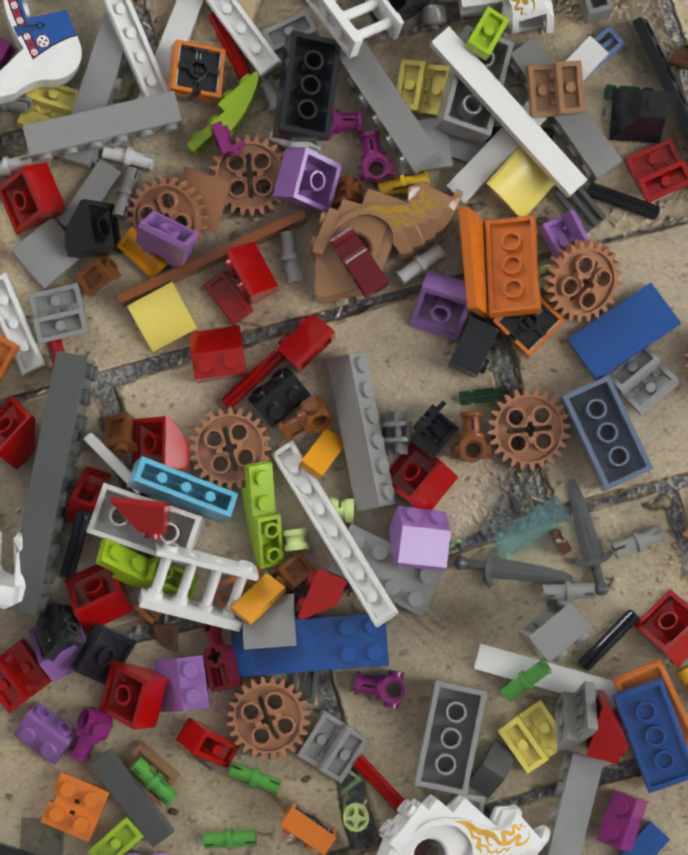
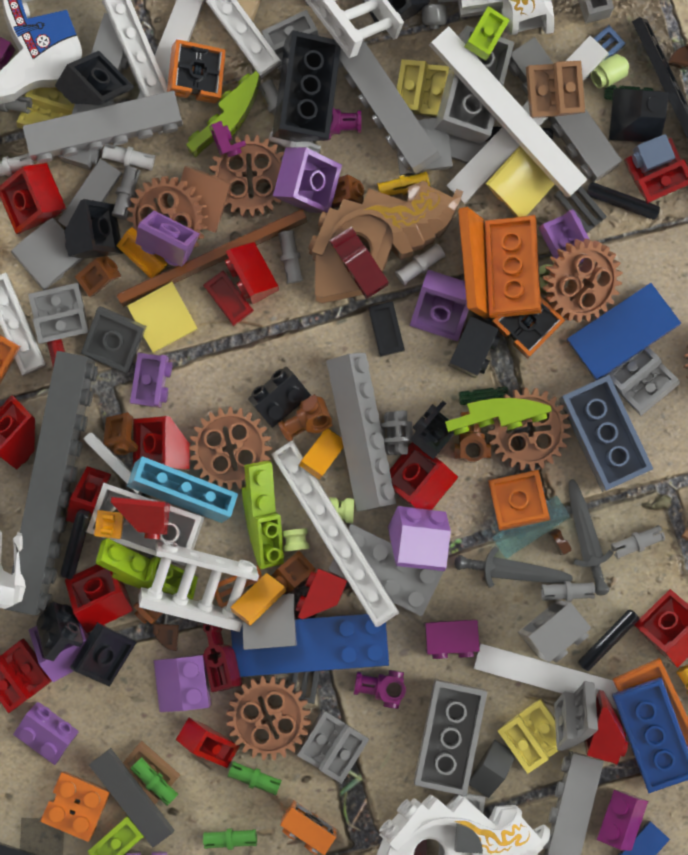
magenta connector [68,706,113,762] -> none
red slope [99,660,169,730] -> none
red slope [190,325,247,383] -> none
red axle [208,12,251,80] -> none
red axle [221,350,284,409] -> none
red slope [277,313,335,373] -> none
yellowish green wheel [343,803,369,832] -> none
red axle [353,756,405,813] -> none
magenta connector [357,131,395,185] -> none
bright green pin [500,659,552,702] -> none
none -> black slope [55,51,134,105]
none -> dark grey tile [81,306,147,374]
none -> light orange tile [94,510,124,539]
none -> medium lavender bracket [130,353,172,408]
none -> black tile [368,301,405,357]
none -> magenta brick [425,619,480,659]
none -> lime slope [445,398,552,436]
none -> dark grey tile [454,823,483,854]
none -> orange plate [488,470,550,531]
none -> yellowish green brick [590,54,629,88]
none -> sand blue brick [632,134,676,173]

